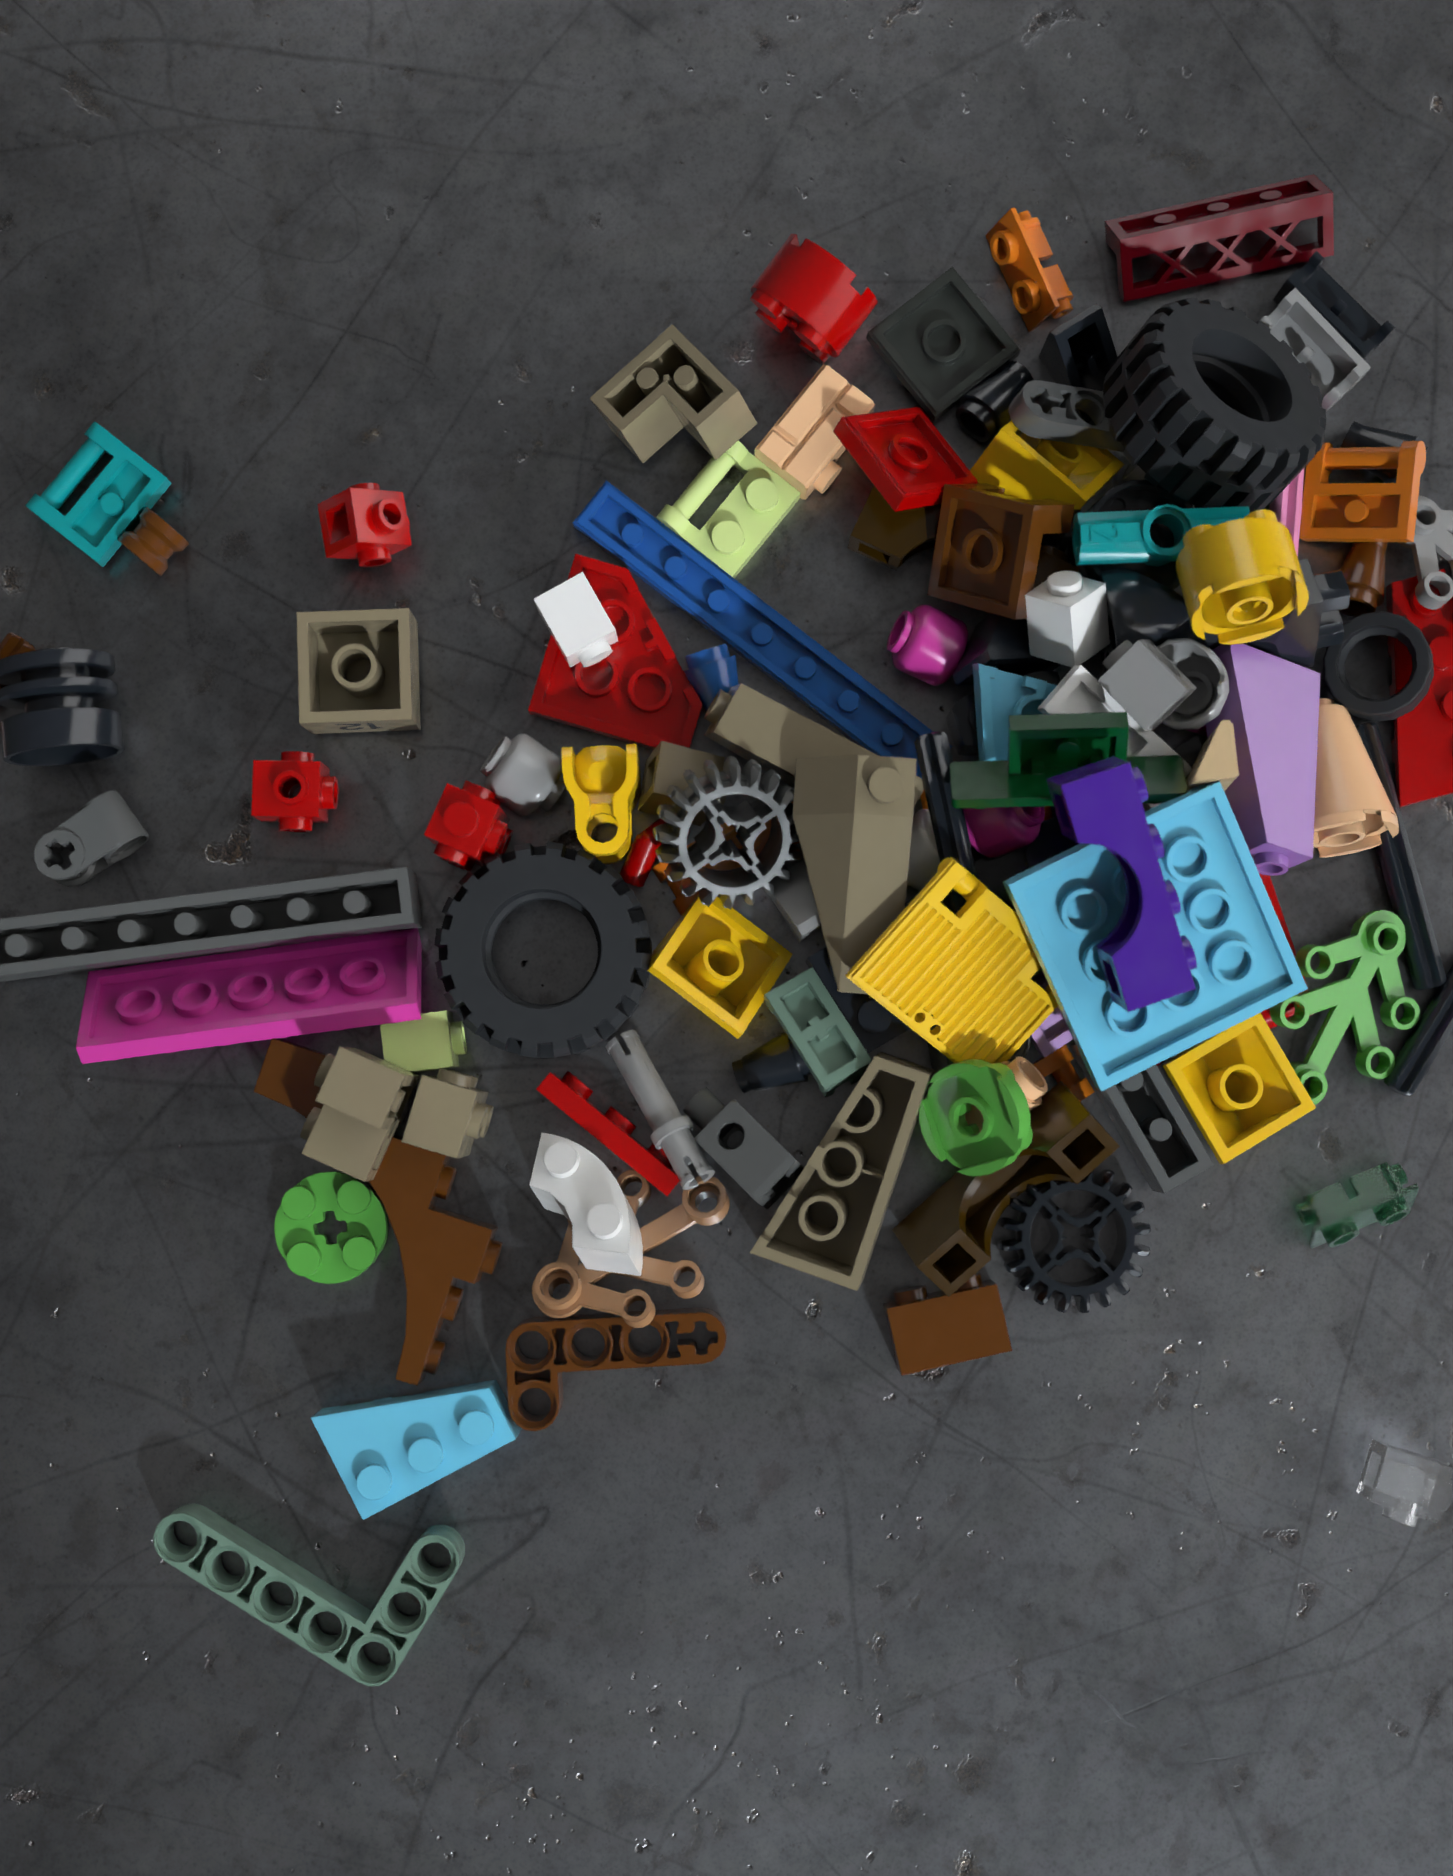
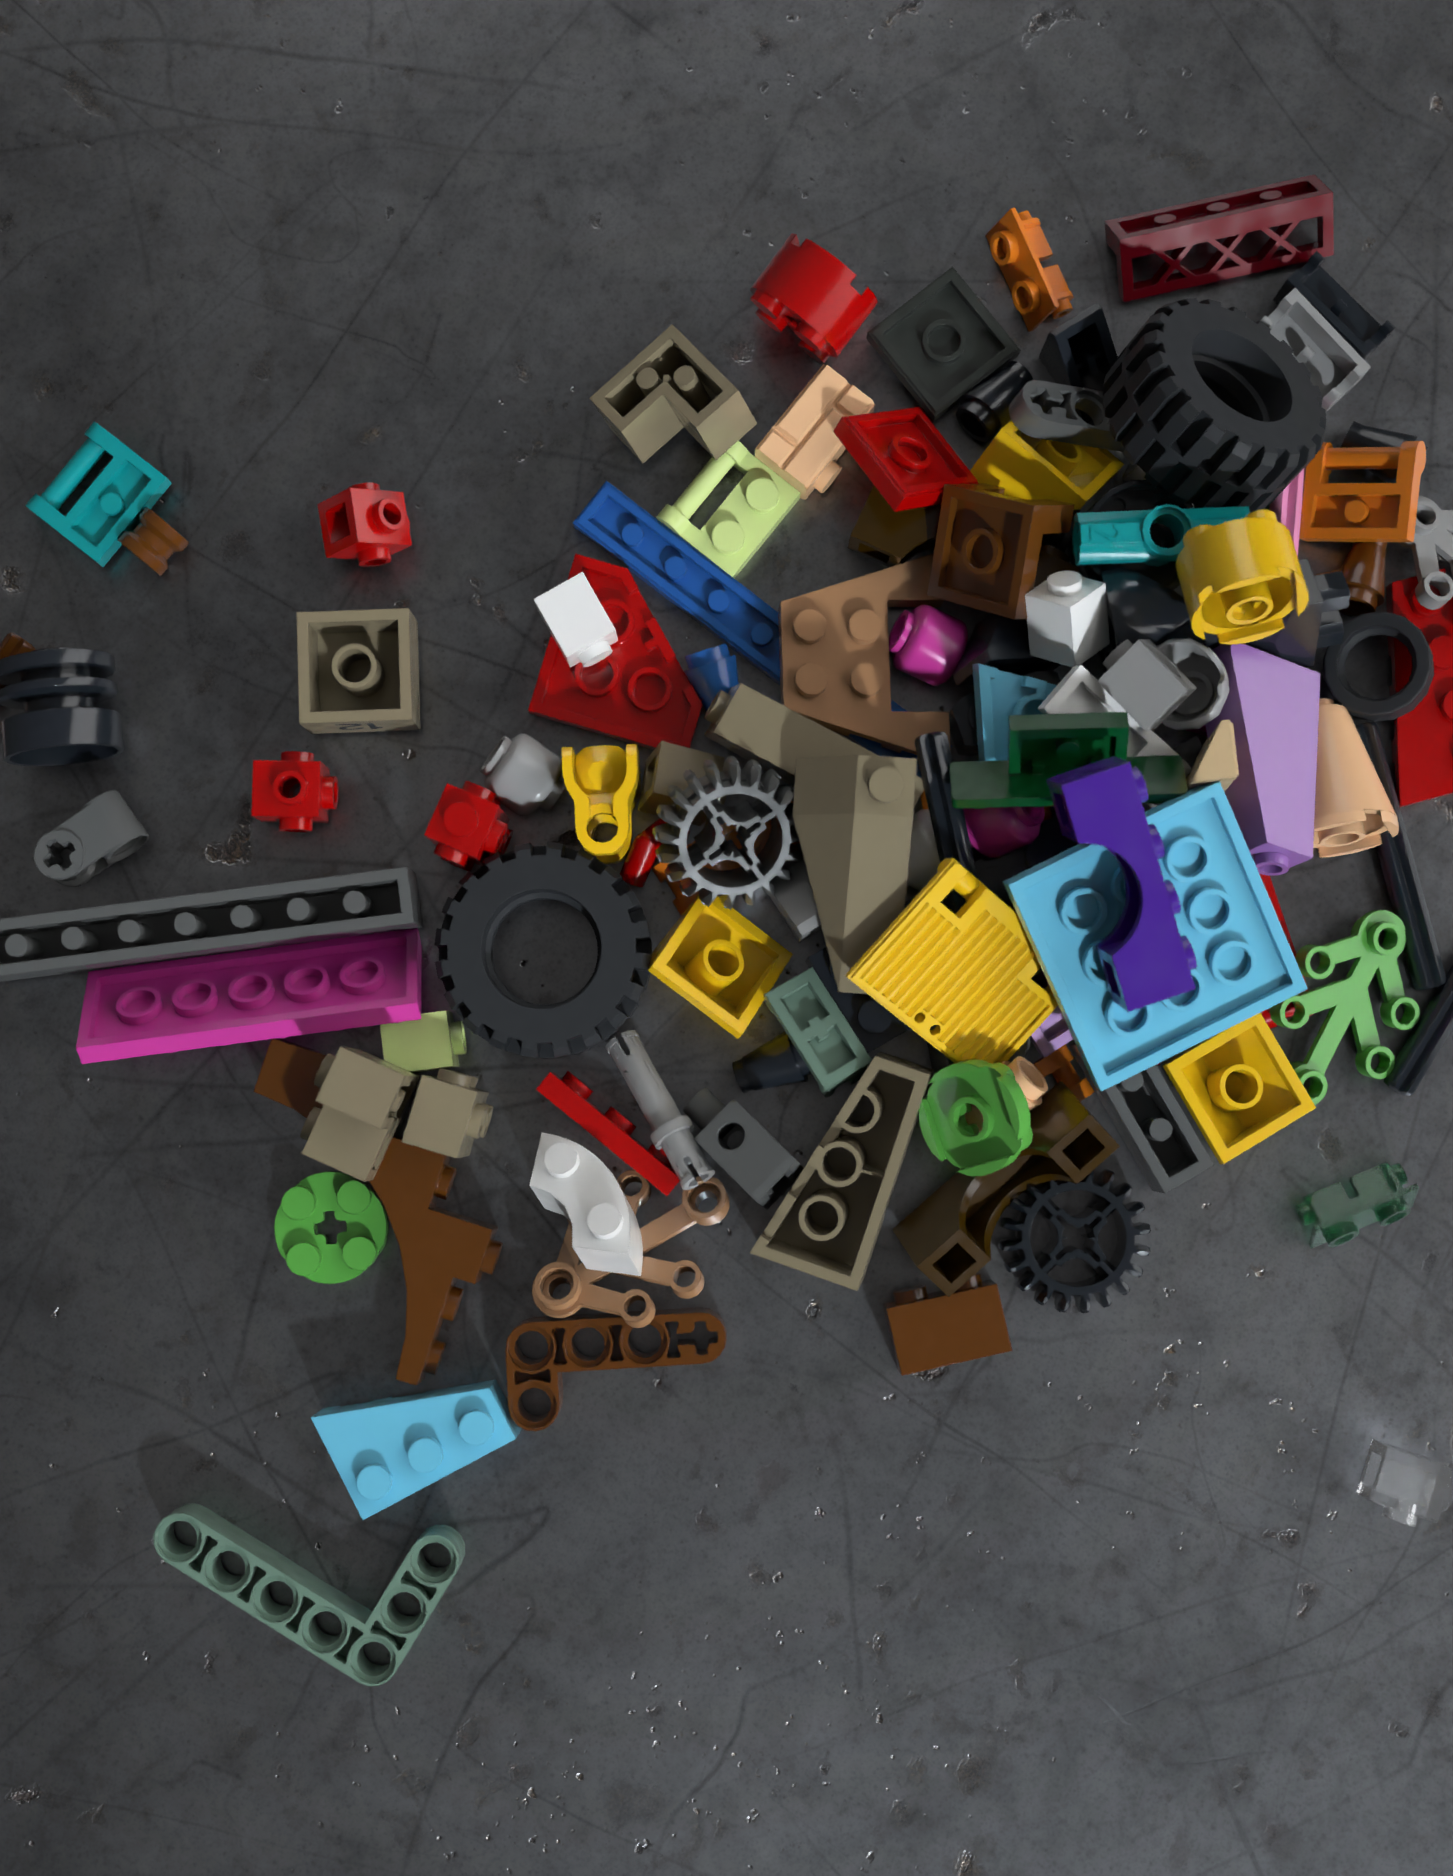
none -> medium nougat wing [778,553,951,755]

